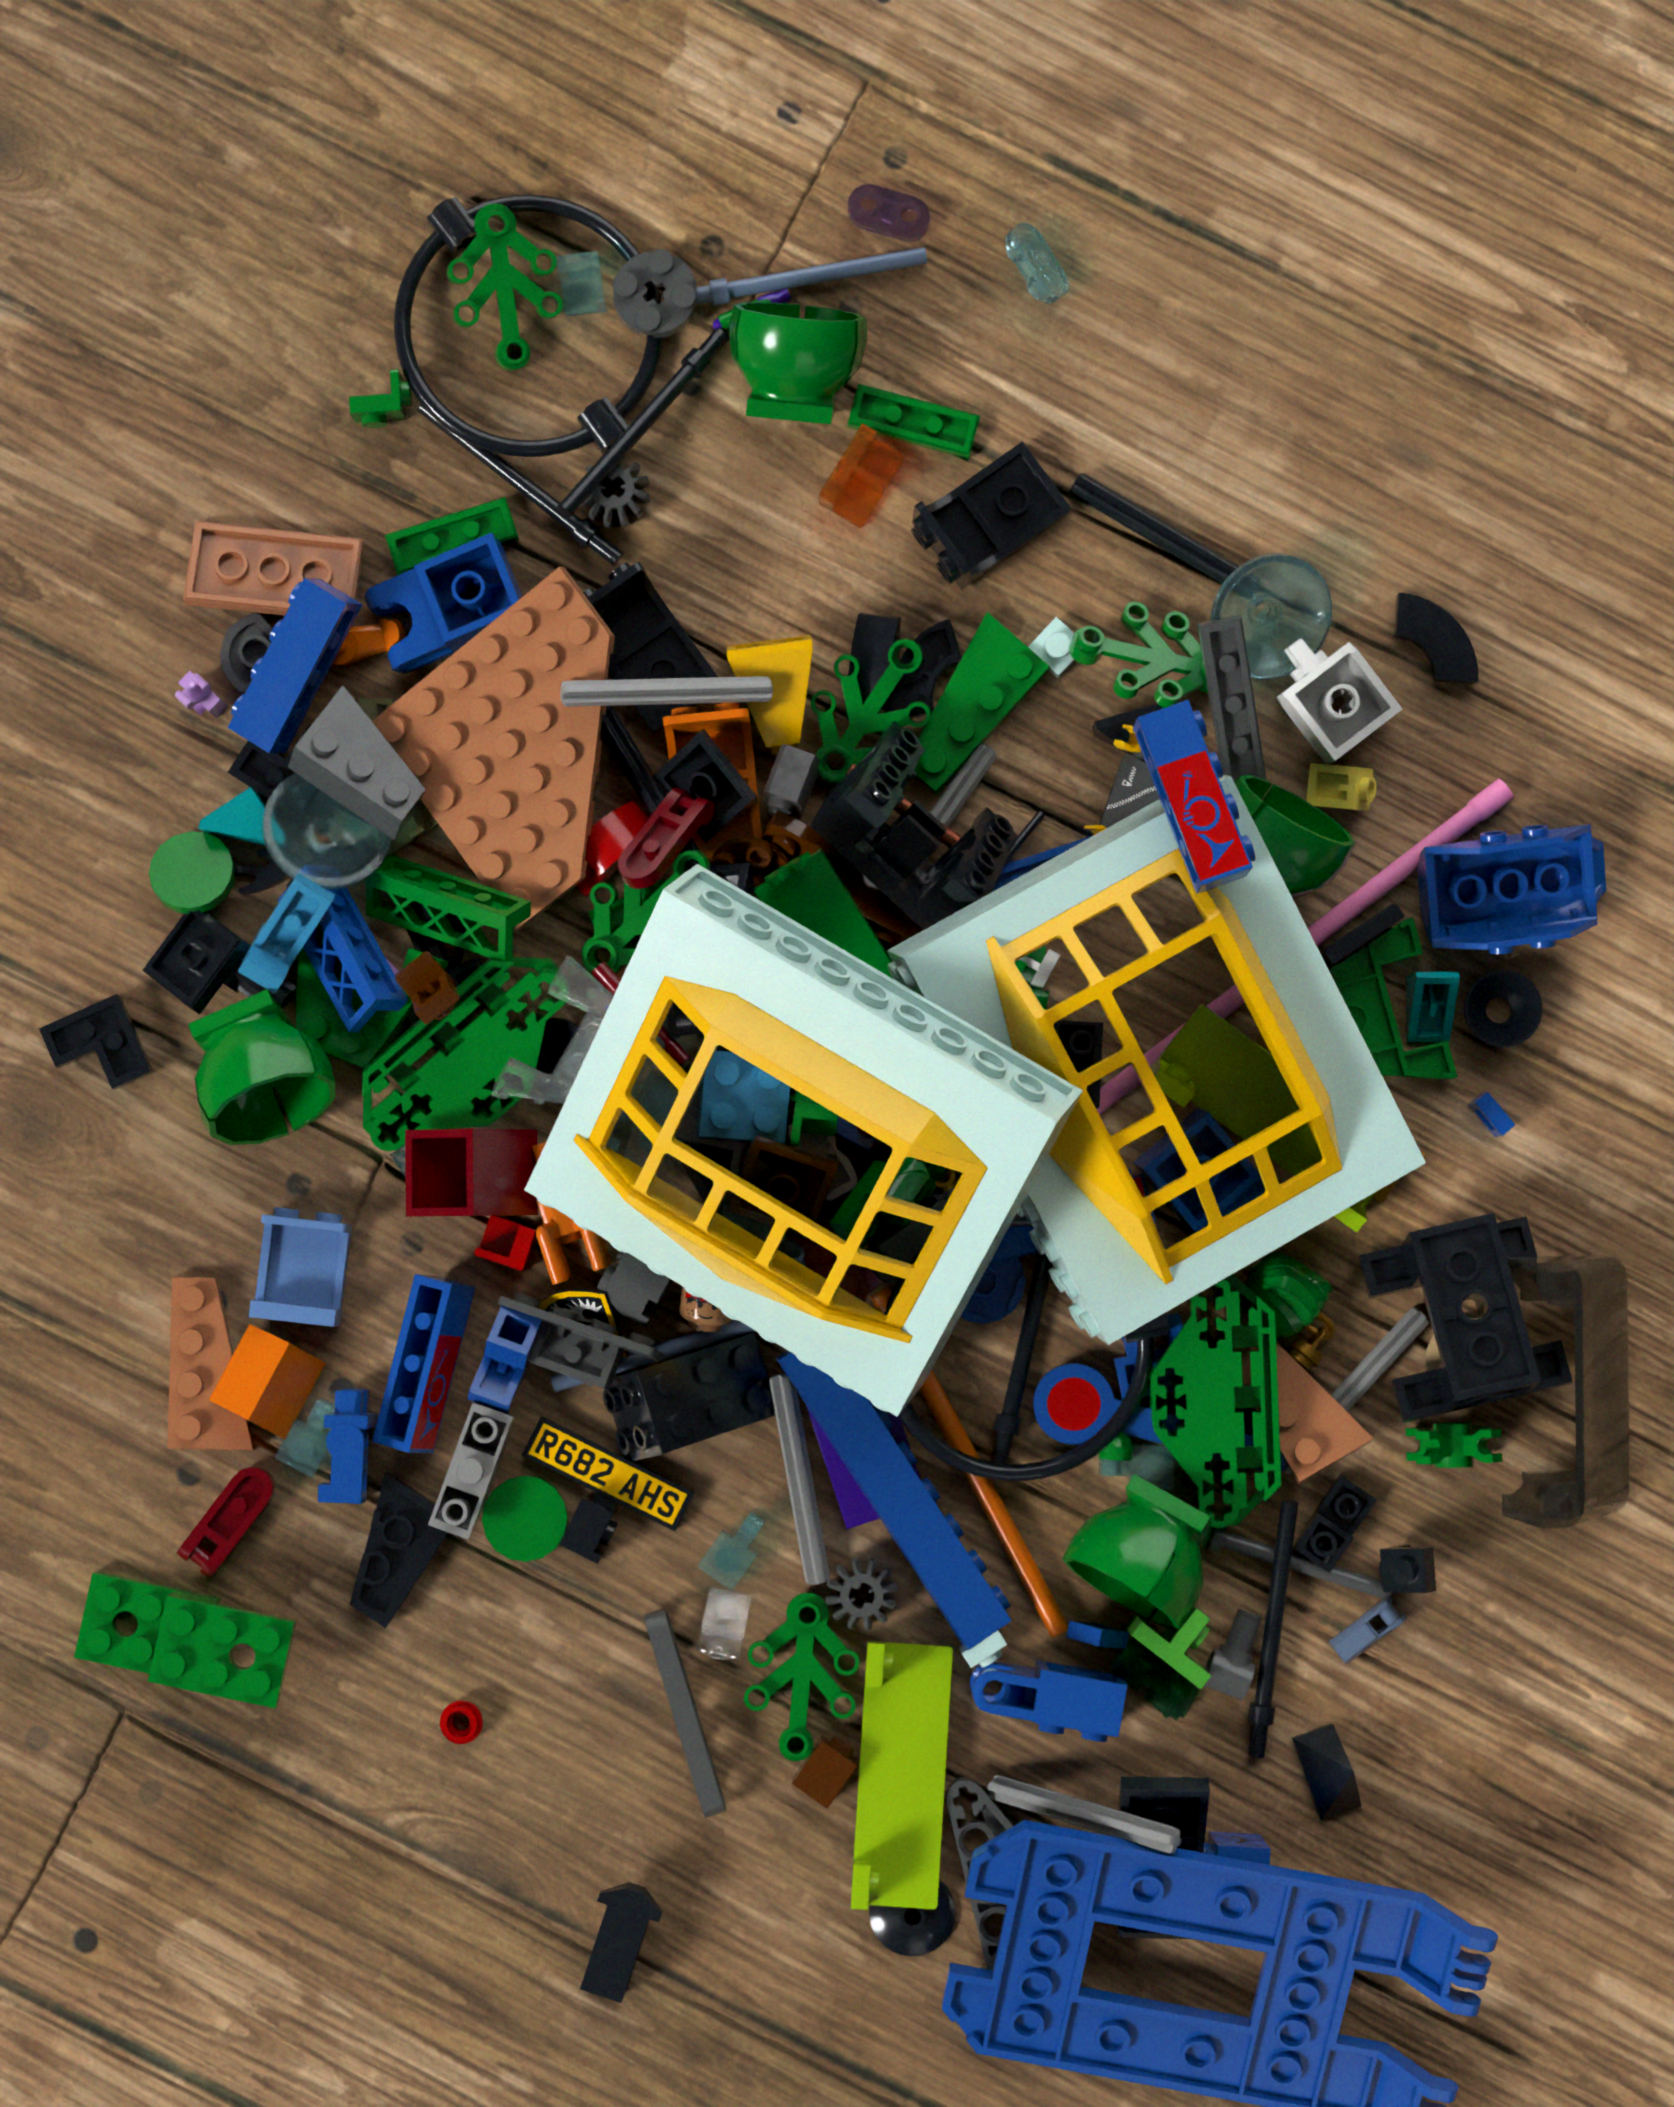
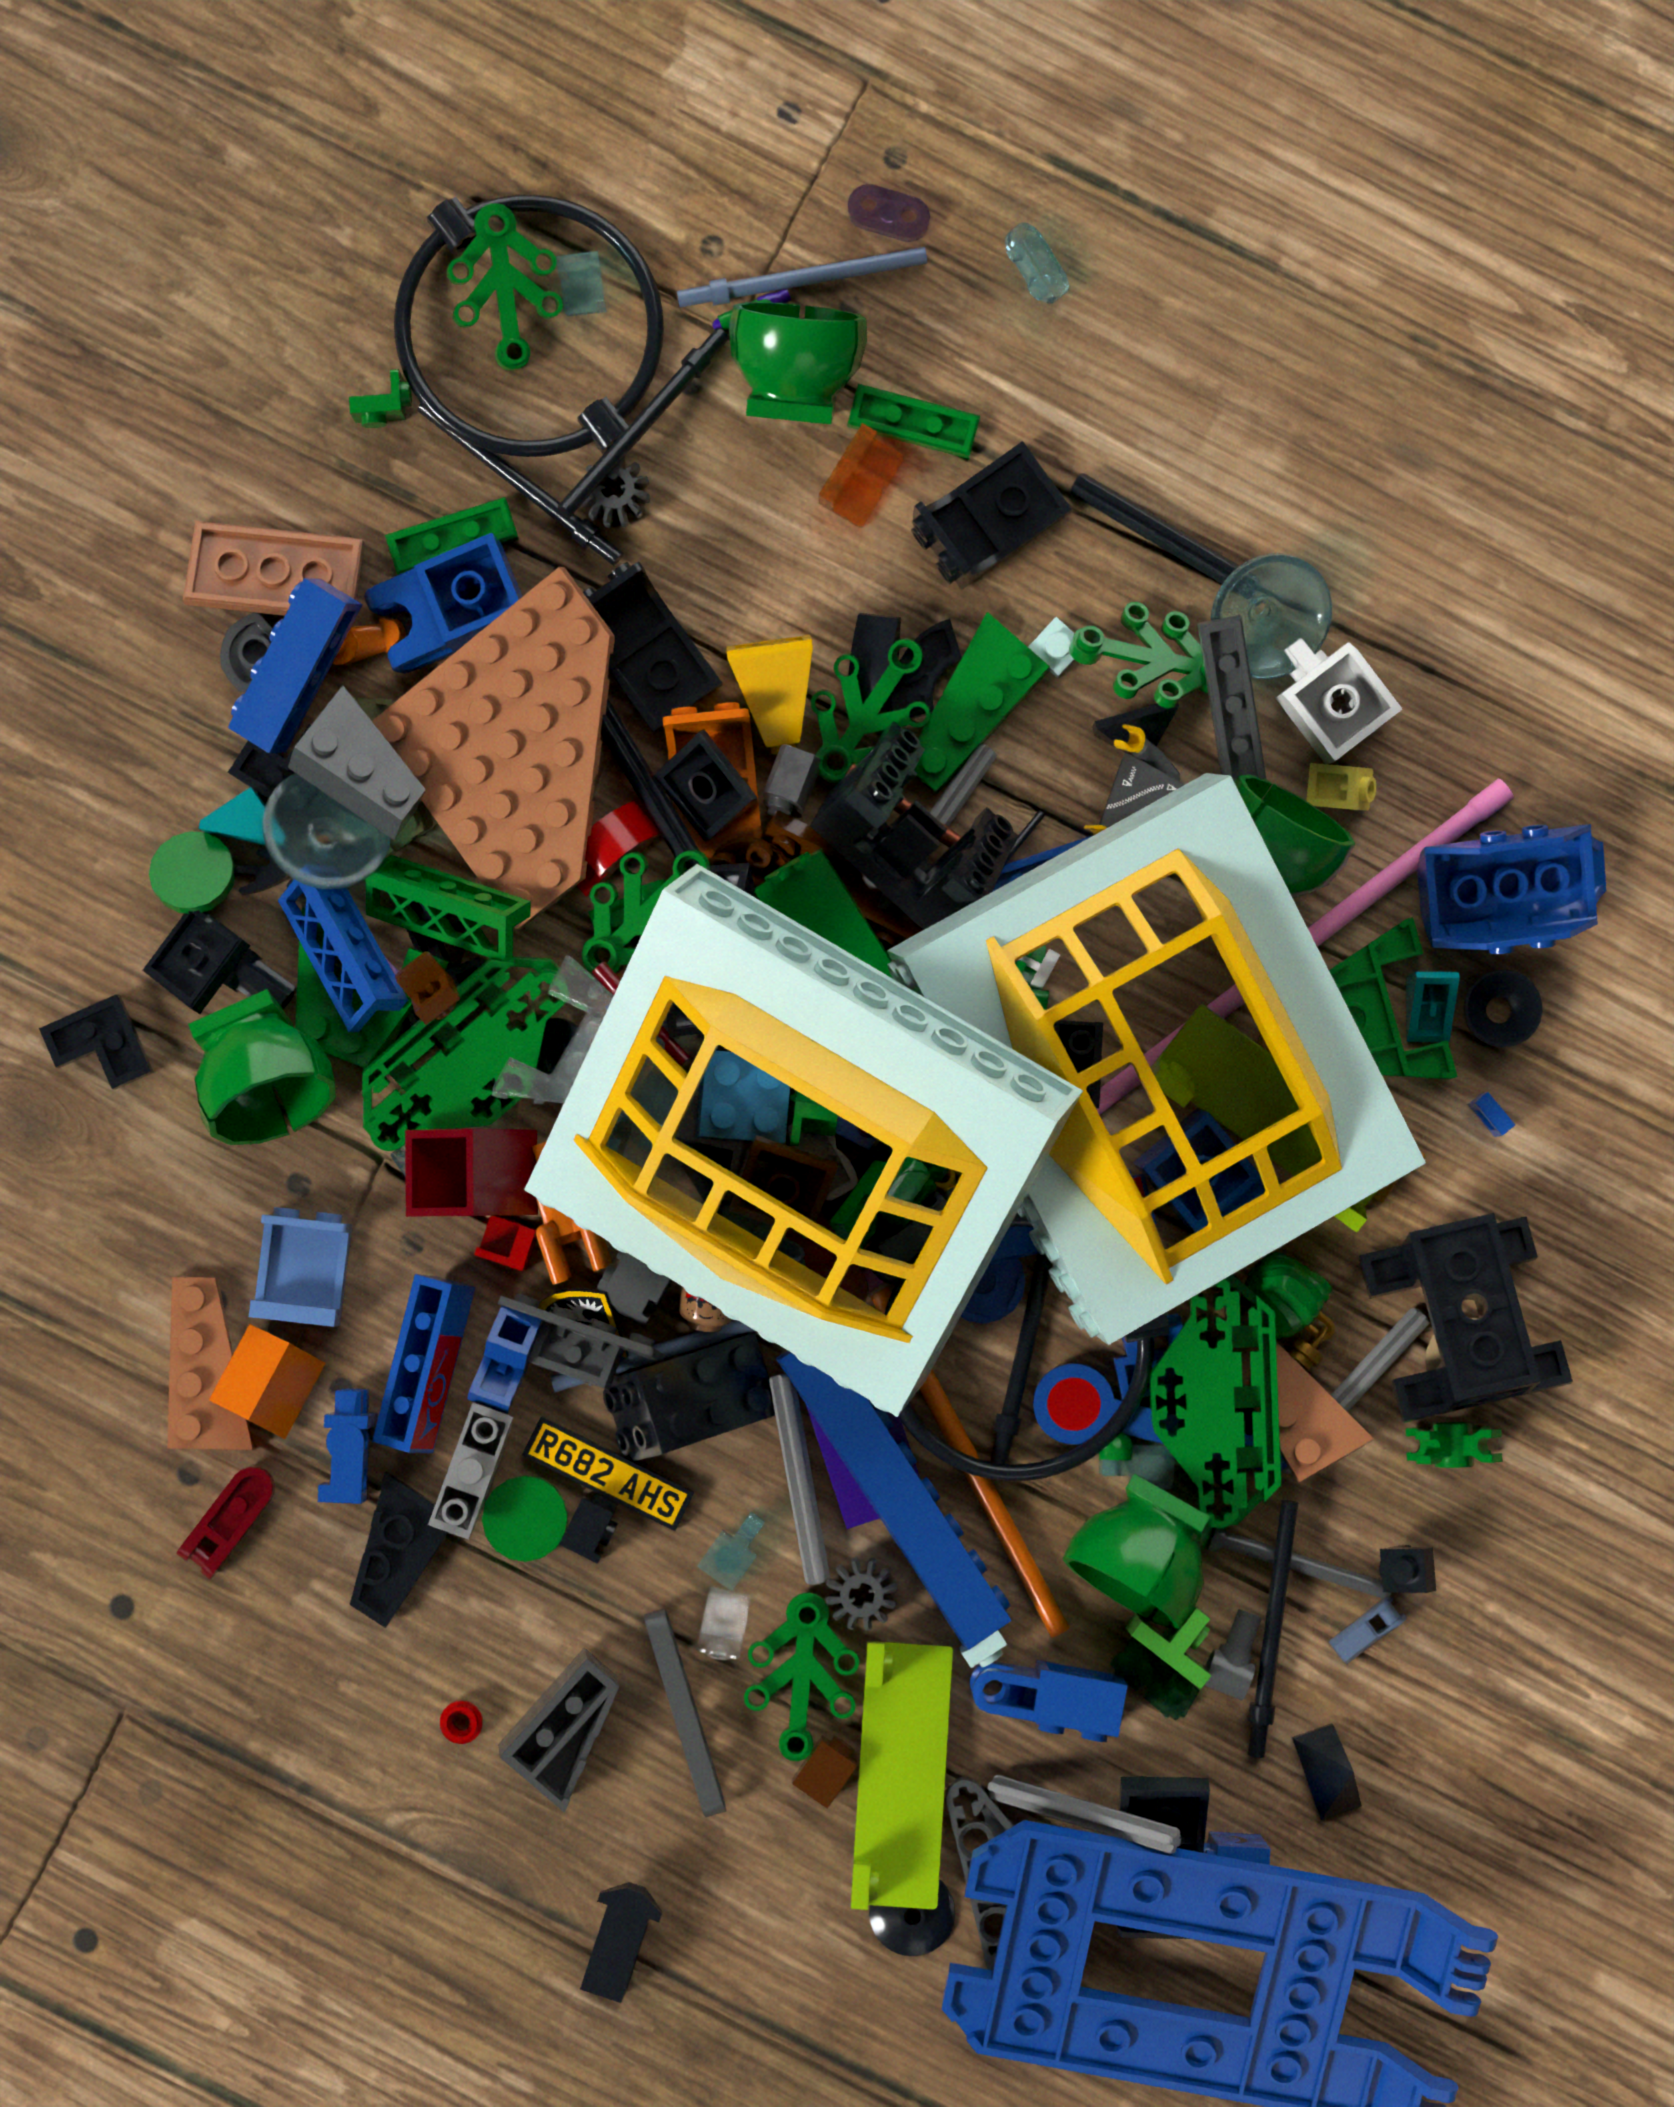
green bracket [74,1572,297,1709] -> none
lavender plate [175,671,228,718] -> none
dark azure bracket [238,873,335,994] -> none
clear light blue plate [275,1398,335,1478] -> none
light grey axle [560,676,773,707] -> none
dark grey plate [613,249,697,338] -> none
dark red plate [618,787,715,889] -> none
blue tile [1066,1621,1129,1649] -> none
brick [1133,700,1255,894] -> none
black slope [1293,1474,1377,1573] -> none
black tile [1320,904,1405,967] -> none
black tile [1394,593,1479,684] -> none
clear smoke windscreen [1502,1255,1630,1529] -> none
none -> dark grey wedge [498,1647,619,1813]

